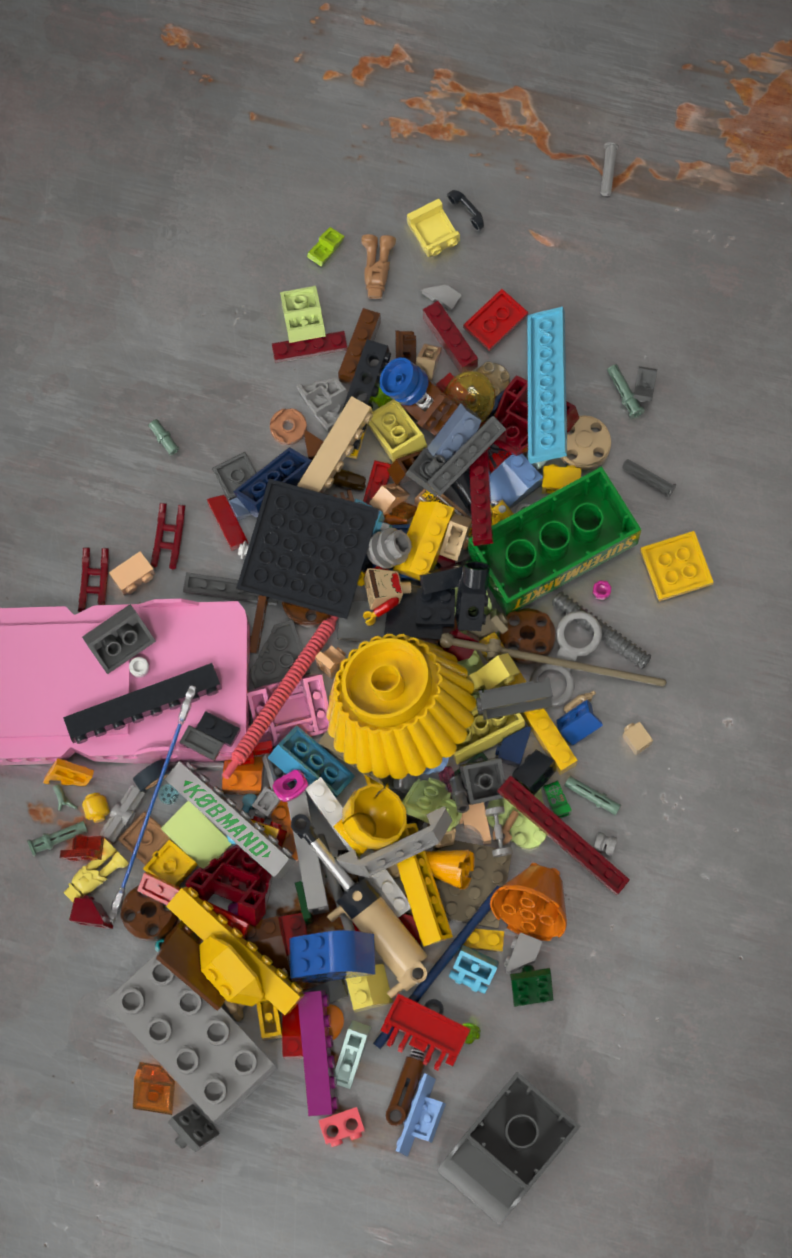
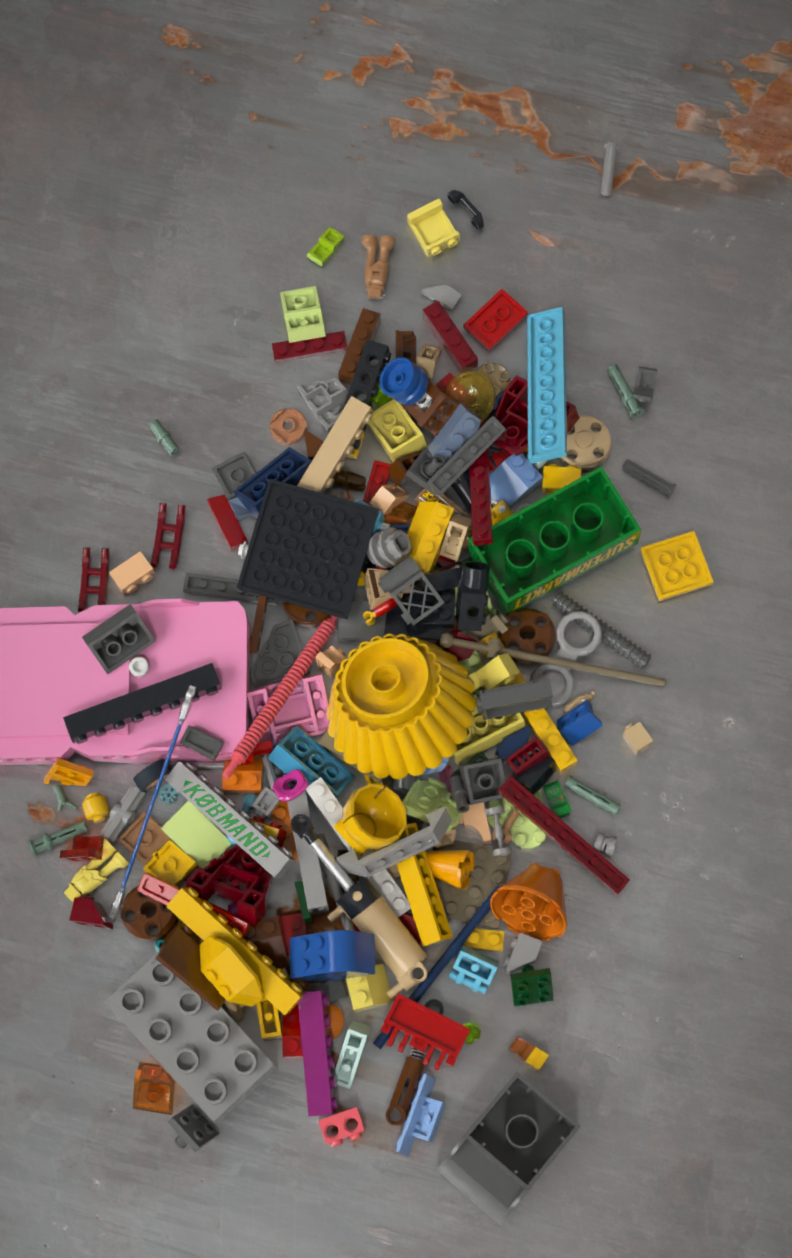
black plate [196,711,241,747] -> none
dark pink tile [593,580,612,600] -> none
none -> dark grey piece [379,556,444,626]
none -> dark red slope [505,736,551,775]
none -> leg [508,1035,549,1072]

